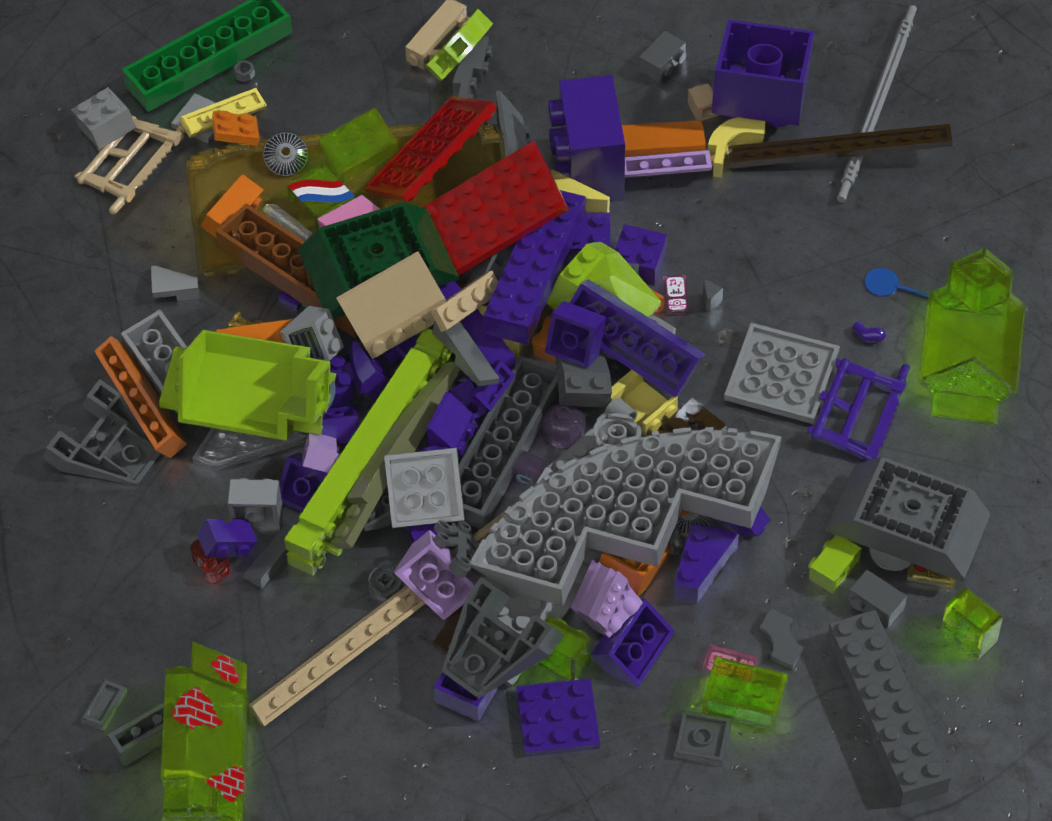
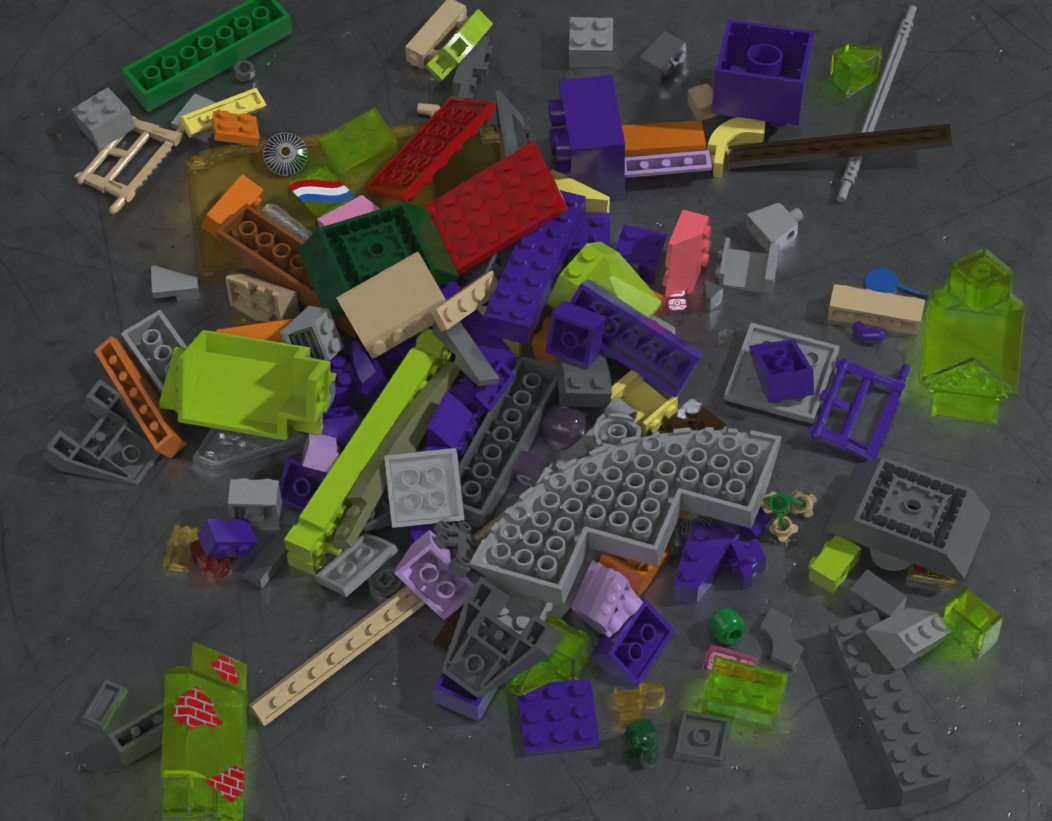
none -> clear yellow tile [163,525,199,573]
none -> tan wedge [225,273,299,323]
none -> light grey tile [315,531,398,597]
none -> tan arm [417,103,440,118]
none -> clear neon green slope [506,662,561,696]
none -> light grey brick [569,17,613,68]
none -> clear yellow piece [613,681,665,727]
none -> dark green piece [622,719,659,765]
none -> coral wedge [661,210,711,303]
none -> green head [709,608,745,644]
none -> light grey panel [715,237,780,294]
none -> dark purple brick [727,539,766,590]
none -> light grey torso [746,203,803,254]
none -> dark purple slope [749,339,814,403]
none -> tan plant [761,491,816,542]
none -> tan brick [828,284,925,335]
none -> clear neon green slope [829,44,883,98]
none -> light grey slope [865,608,953,670]

